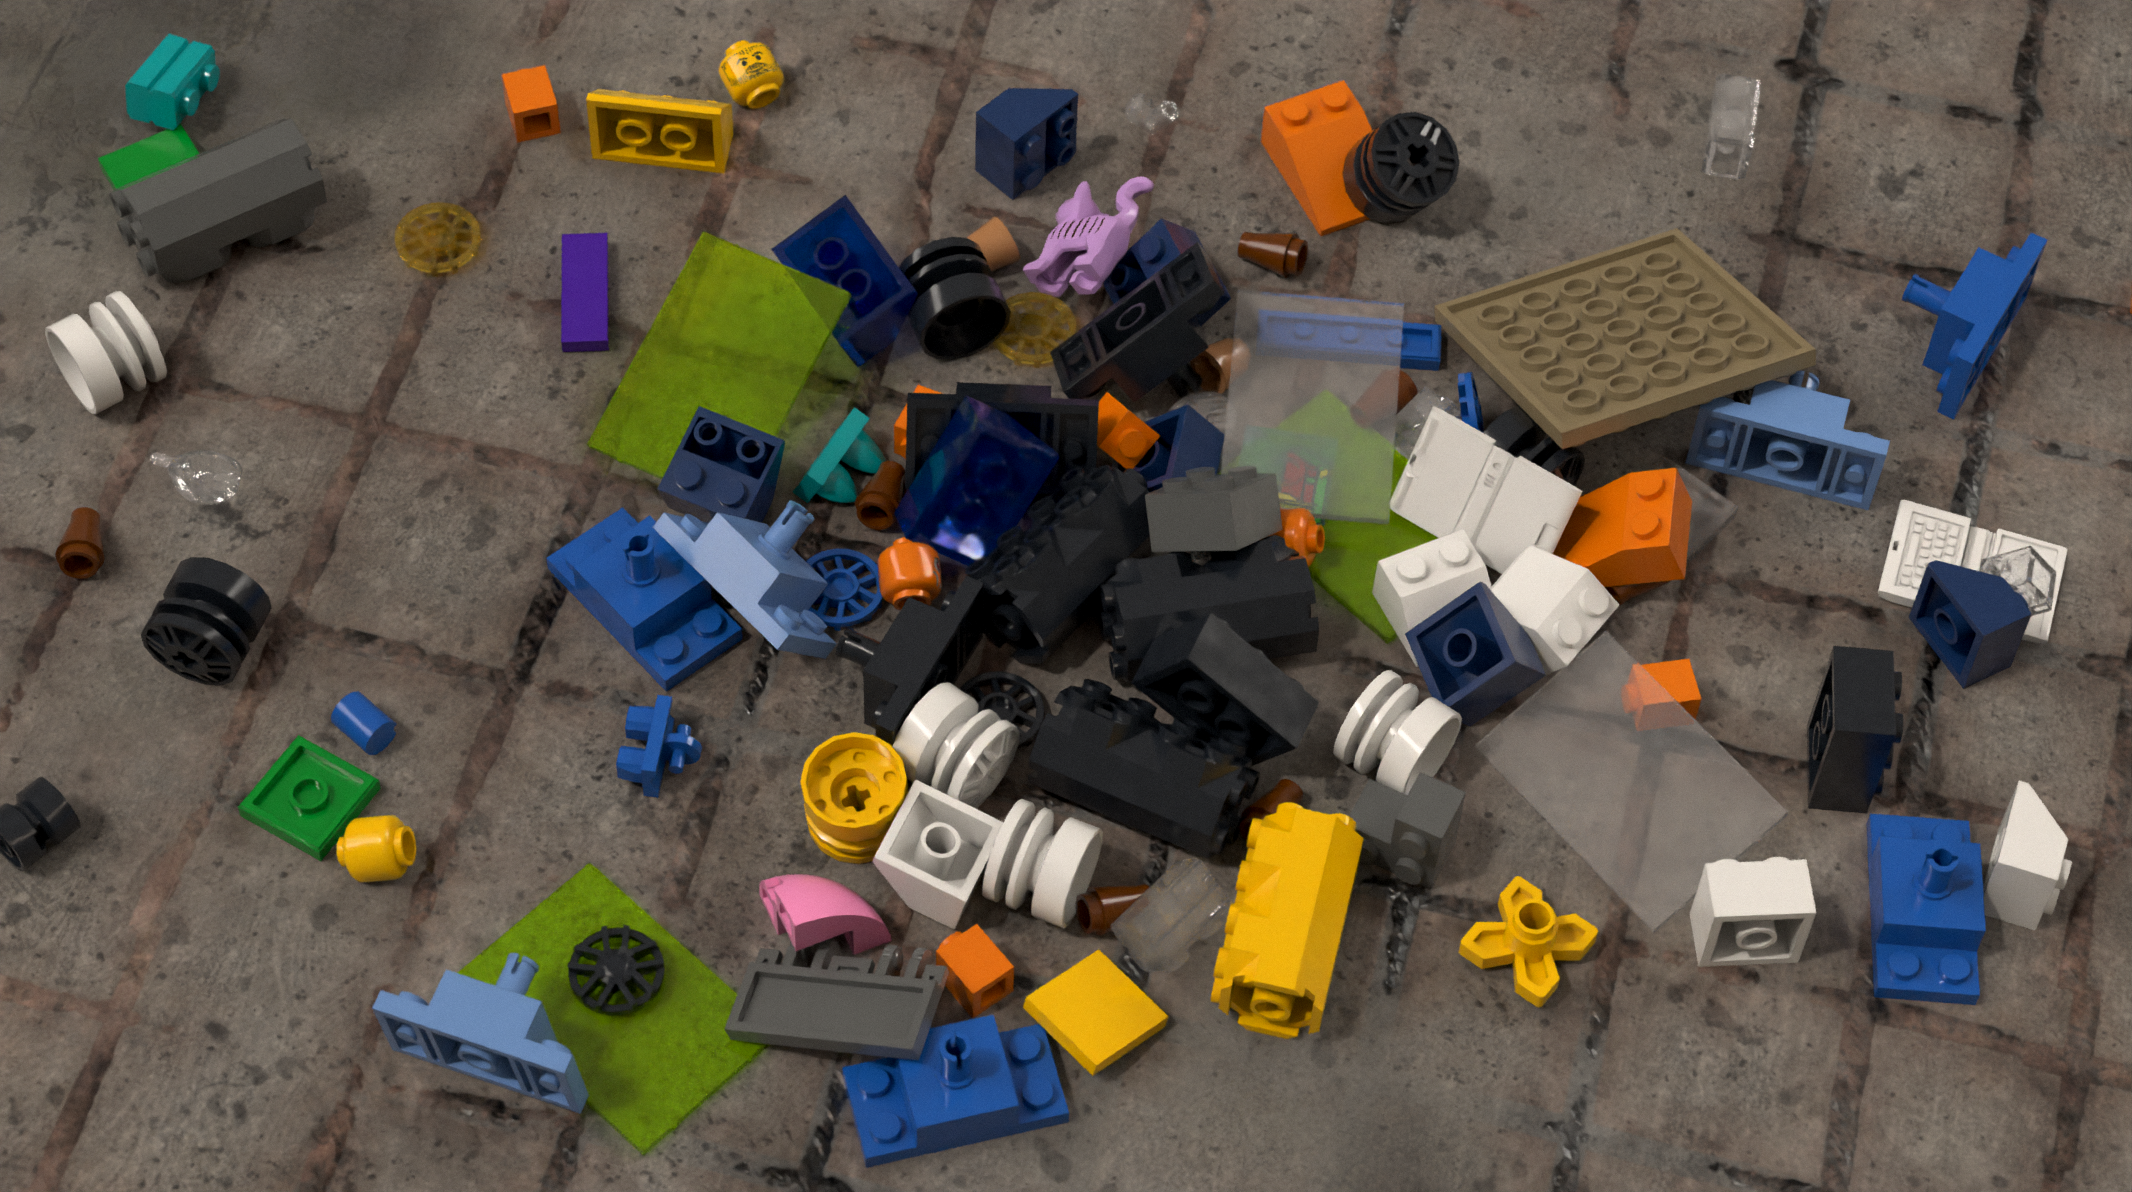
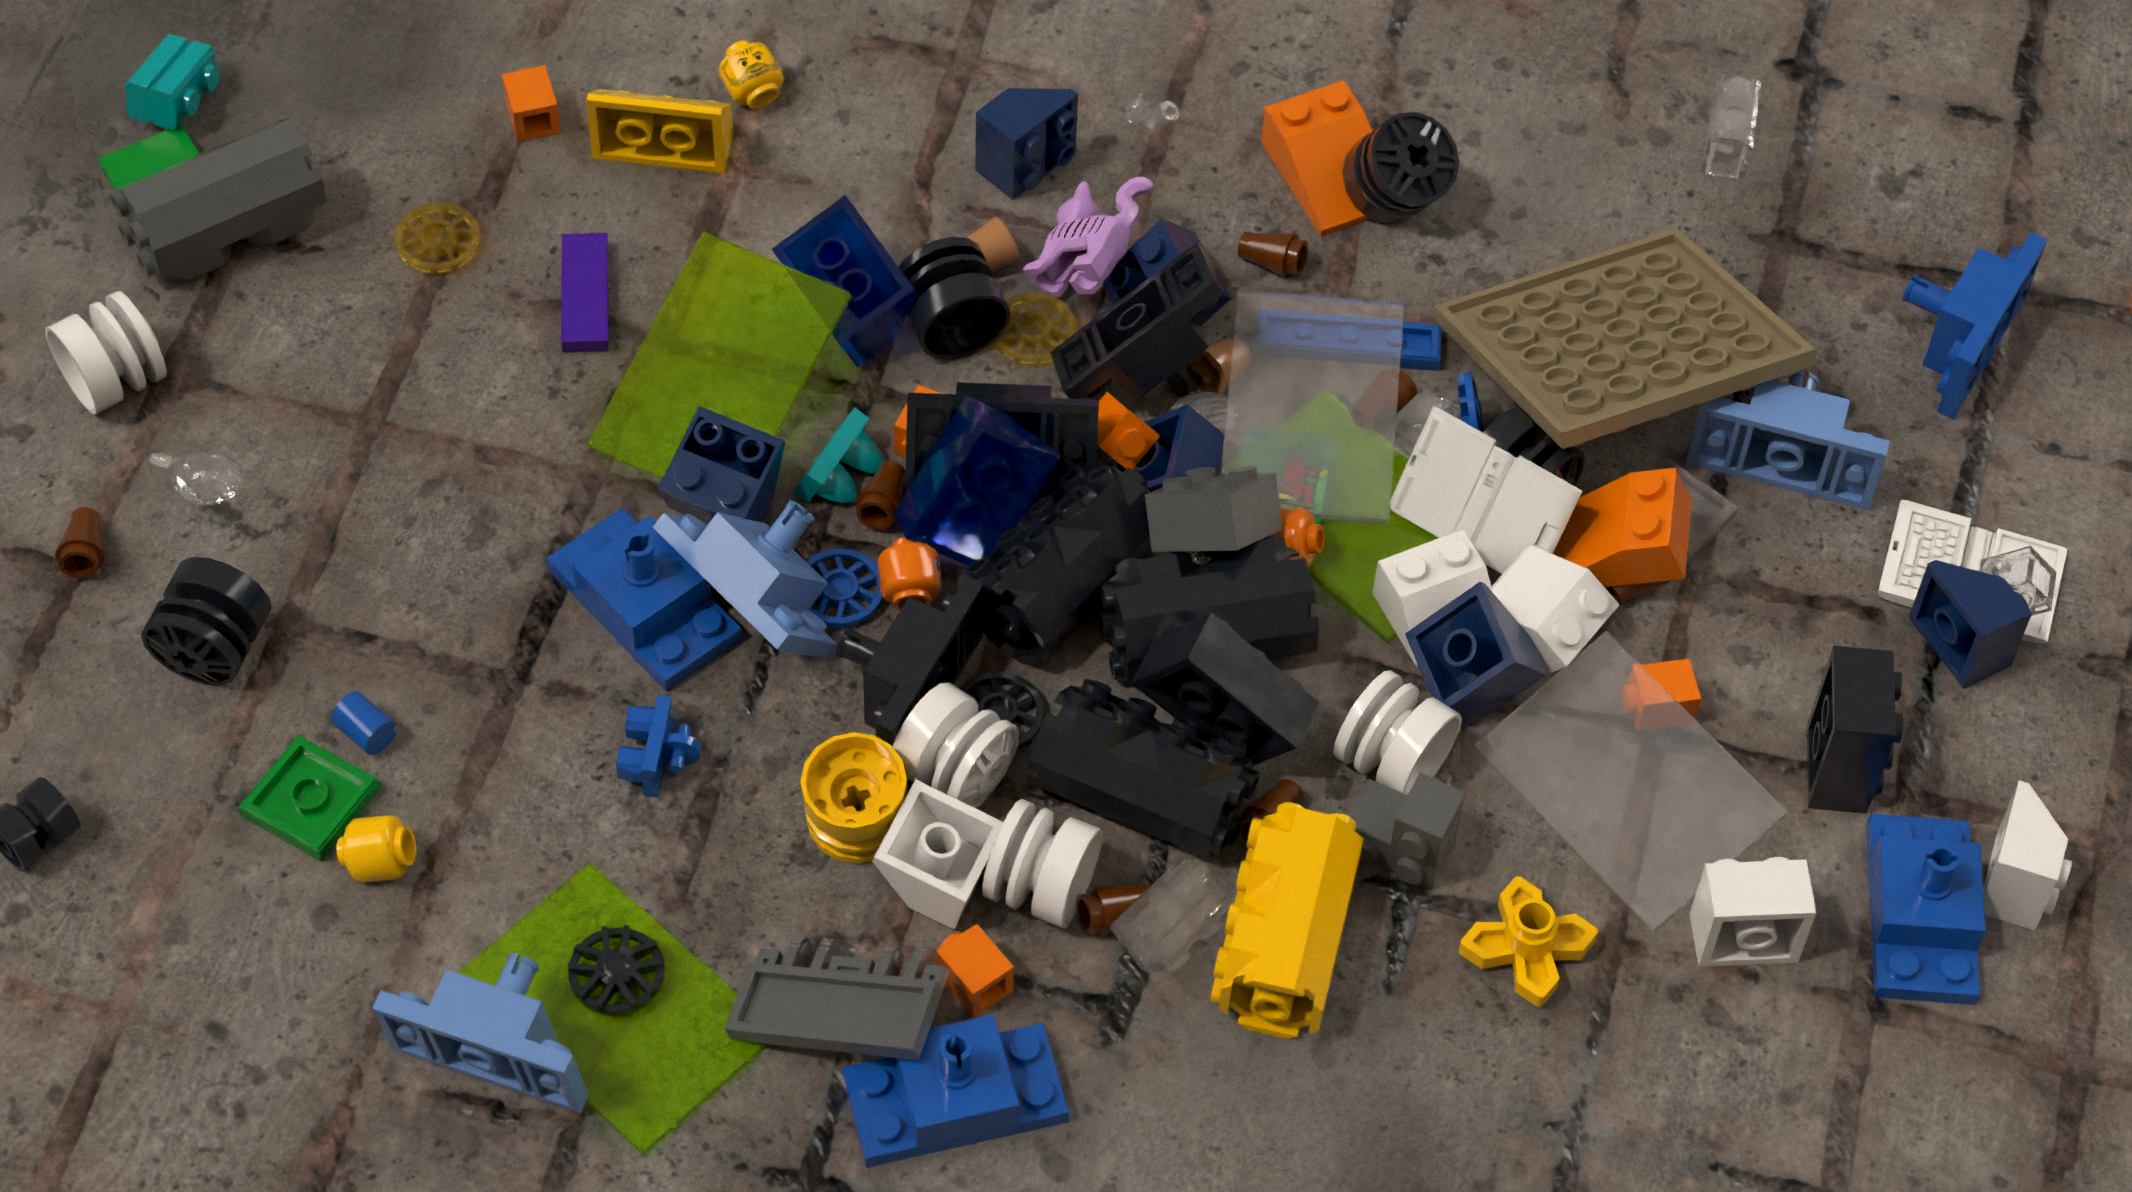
bright pink brick [759,874,891,955] -> none
yellow tile [1023,949,1169,1076] -> none

